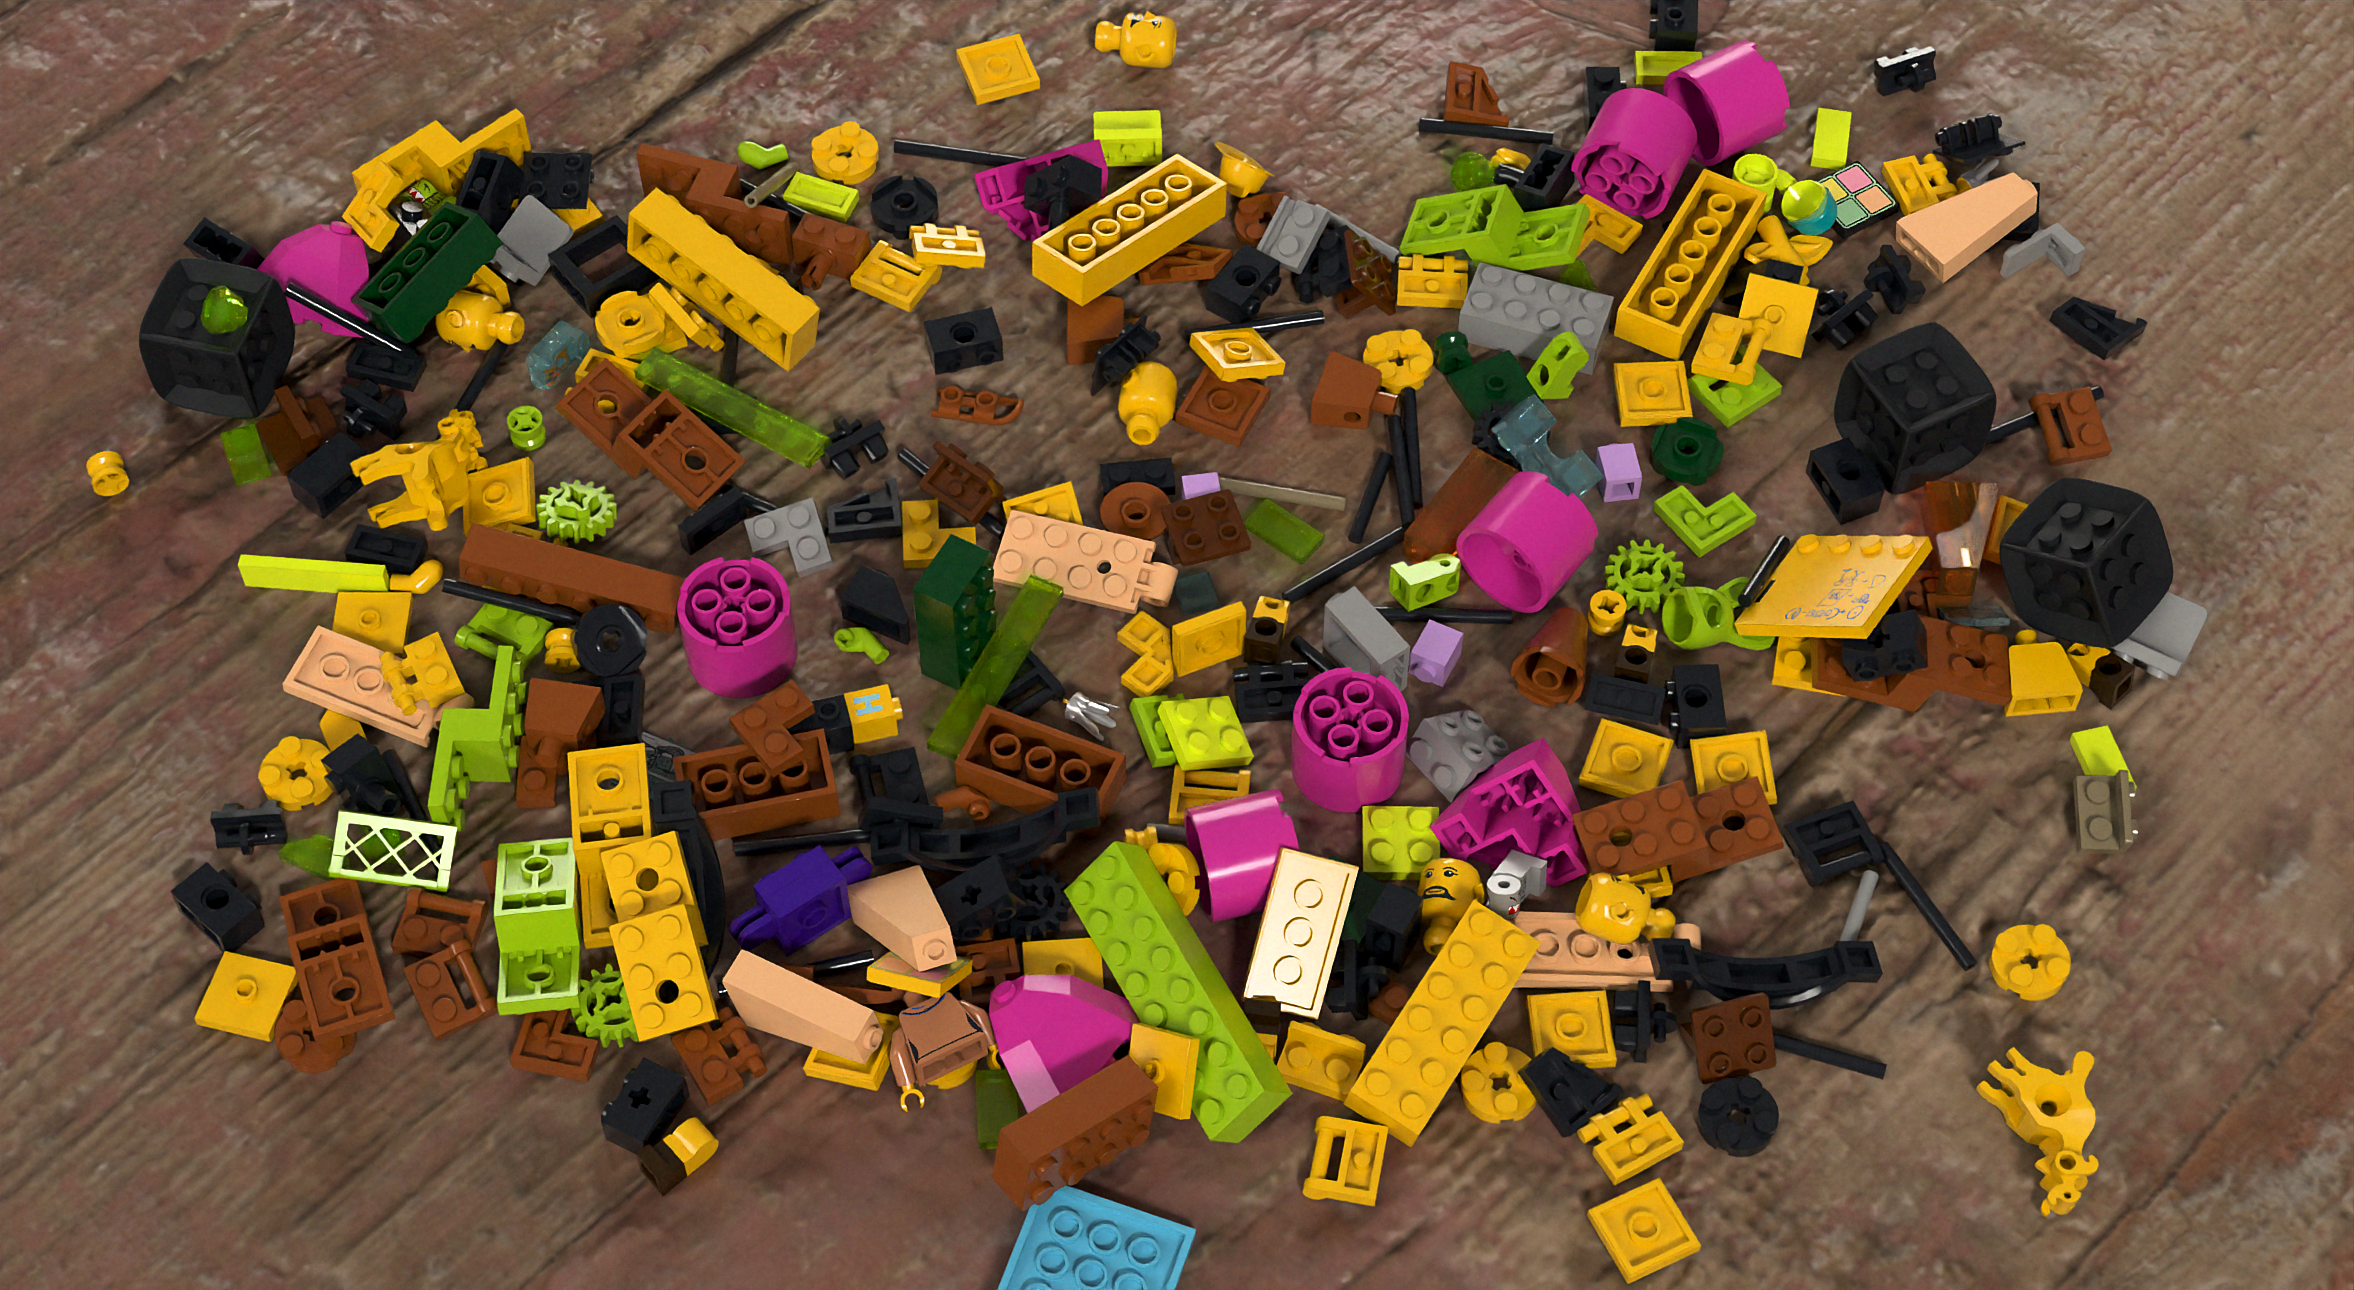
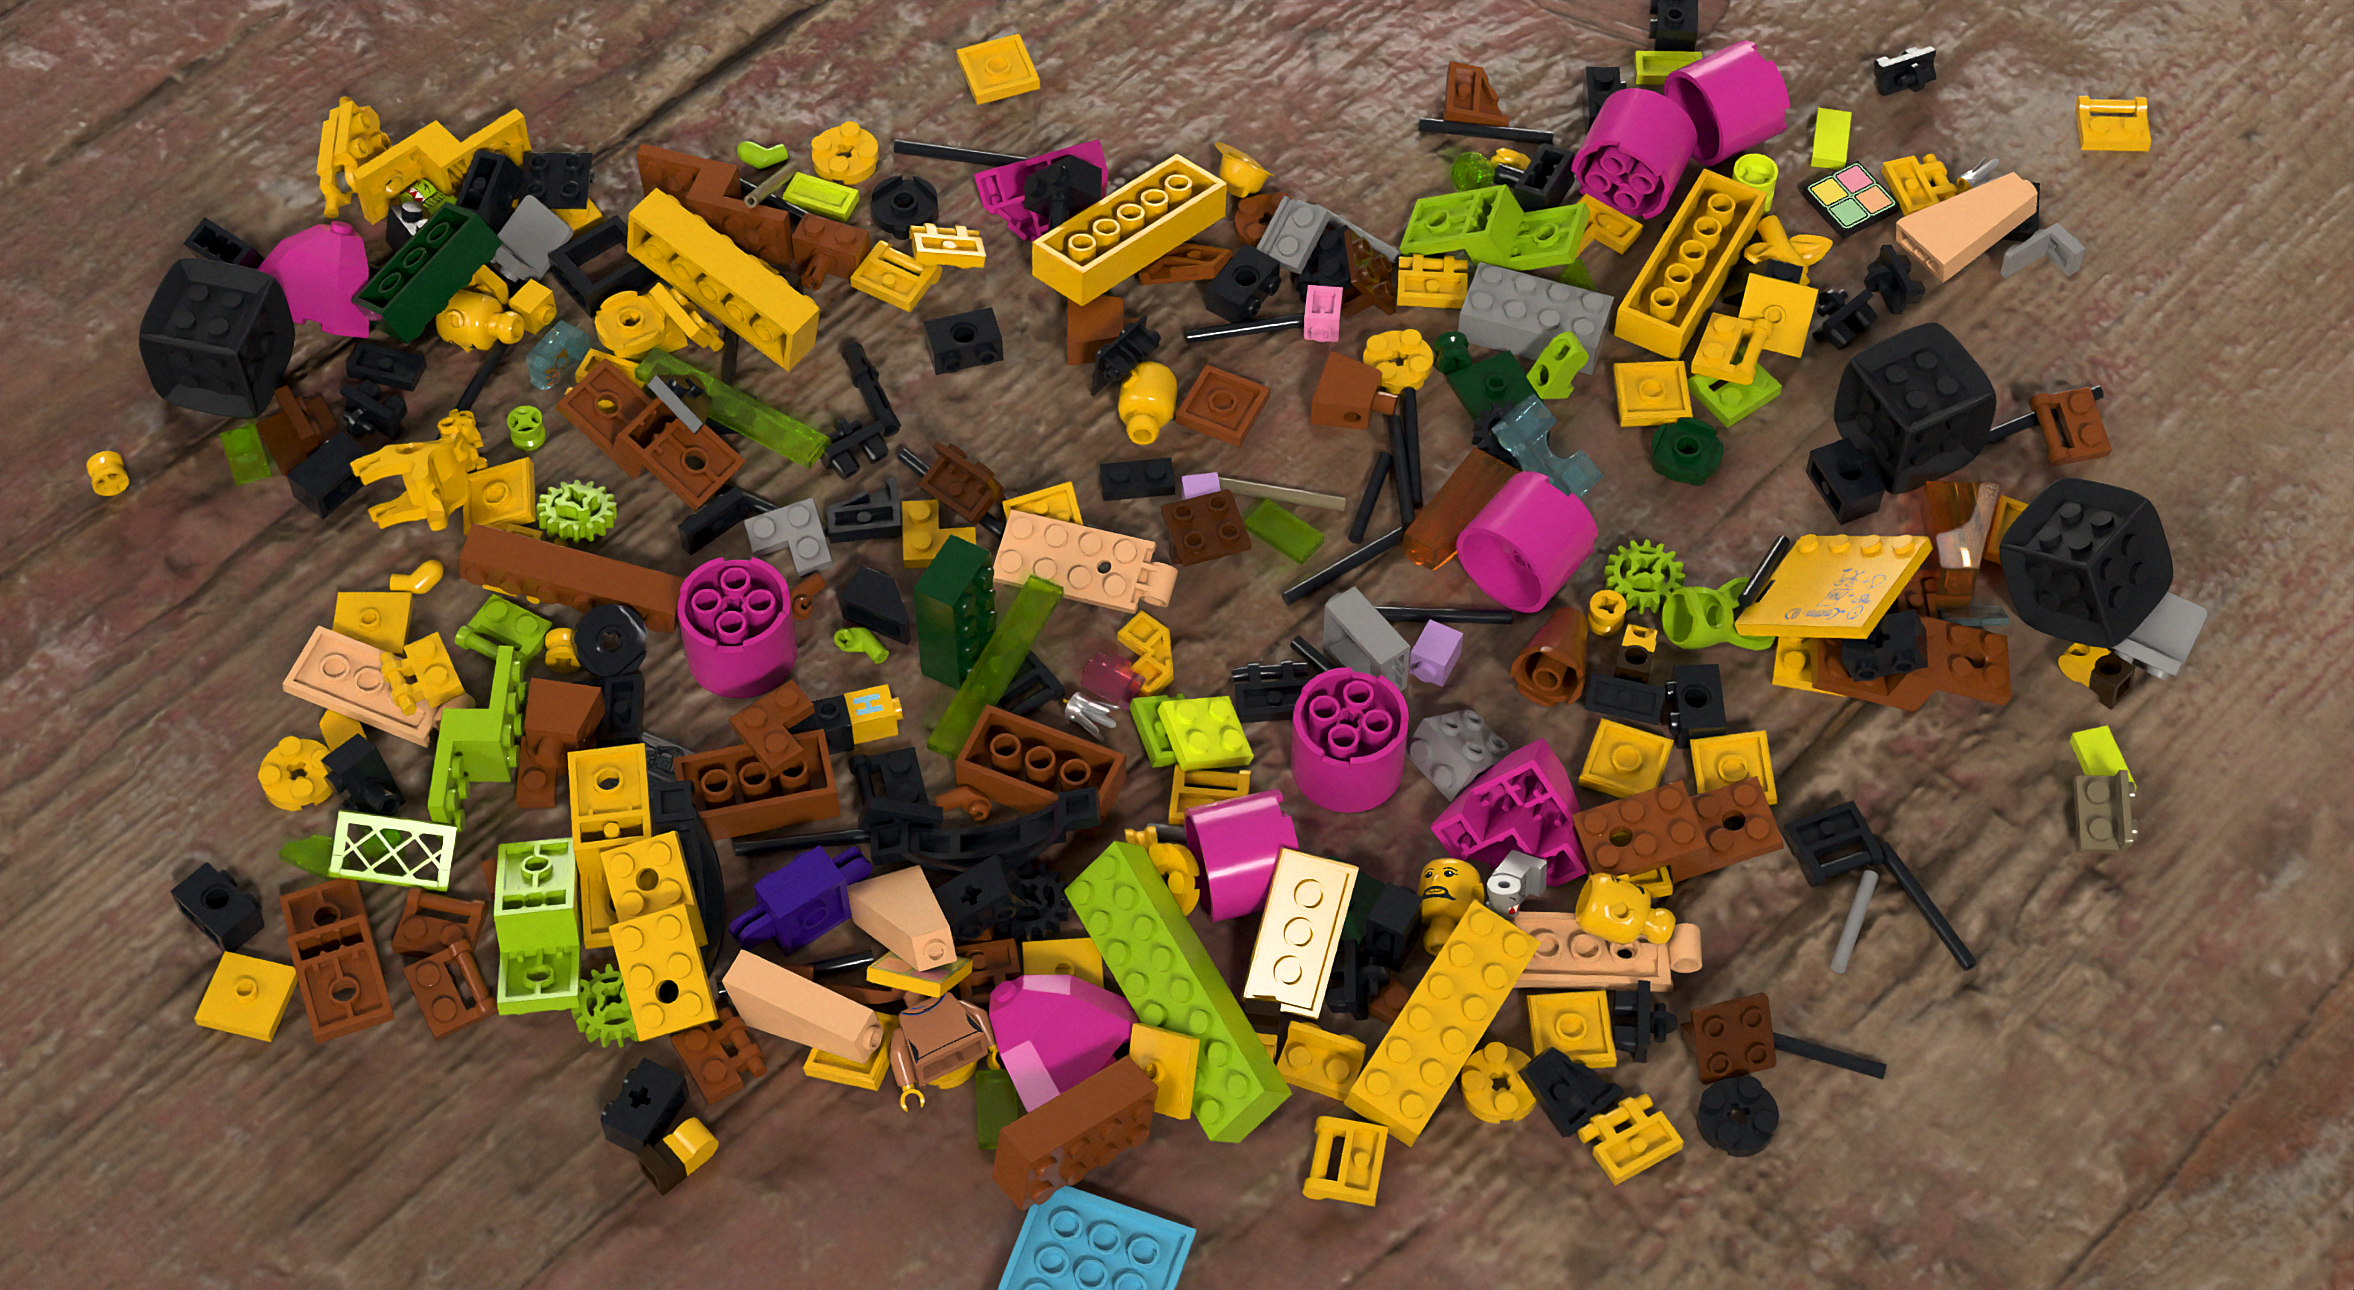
clear neon green cone [201,285,248,334] -> none
black hips [210,800,288,855] -> none
neon yellow tile [238,554,391,593] -> none
dark orange plate [274,998,357,1073] -> none
black piece [284,282,418,355] -> none
yellow plate [342,160,404,253] -> none
black plate [344,524,428,575] -> none
black bar [381,749,451,874] -> none
black bar [442,578,584,626] -> none
dark orange plate [510,1008,600,1083] -> none
dark orange piece [931,386,1024,426] -> none
neon yellow bracket [1093,110,1162,167] -> none
yellow piece [1095,11,1177,69] -> none
dark orange dish [1100,482,1171,541] -> none
yellow plate [1172,601,1246,677] -> none
clear light blue tile [1174,572,1218,616] -> none
yellow plate [1189,327,1286,382] -> none
dark brown leg [1243,596,1290,665] -> none
neon yellow plate [1362,806,1440,880] -> none
lime leg [1389,553,1461,612] -> none
yellow plate [1587,1177,1701,1284] -> none
lavender brick [1594,443,1642,503] -> none
black piece [1647,938,1883,1010] -> none
lime plate [1653,485,1757,558] -> none
neon yellow hair [1776,168,1838,236] -> none
black hinge [1933,113,2025,166] -> none
yellow animal [1976,1047,2099,1217] -> none
yellow plate [1989,924,2071,1001] -> none
yellow torso [2004,629,2083,717] -> none
black wing [2049,297,2148,361] -> none
none -> yellow piece [316,96,392,219]
none -> yellow plate [508,279,557,335]
none -> wing [647,374,713,434]
none -> dark orange arm [789,572,826,620]
none -> black pin [841,343,901,437]
none -> clear pink brick [1080,652,1146,712]
none -> bright pink bracket [1304,285,1343,342]
none -> yellow plate [2075,96,2151,151]

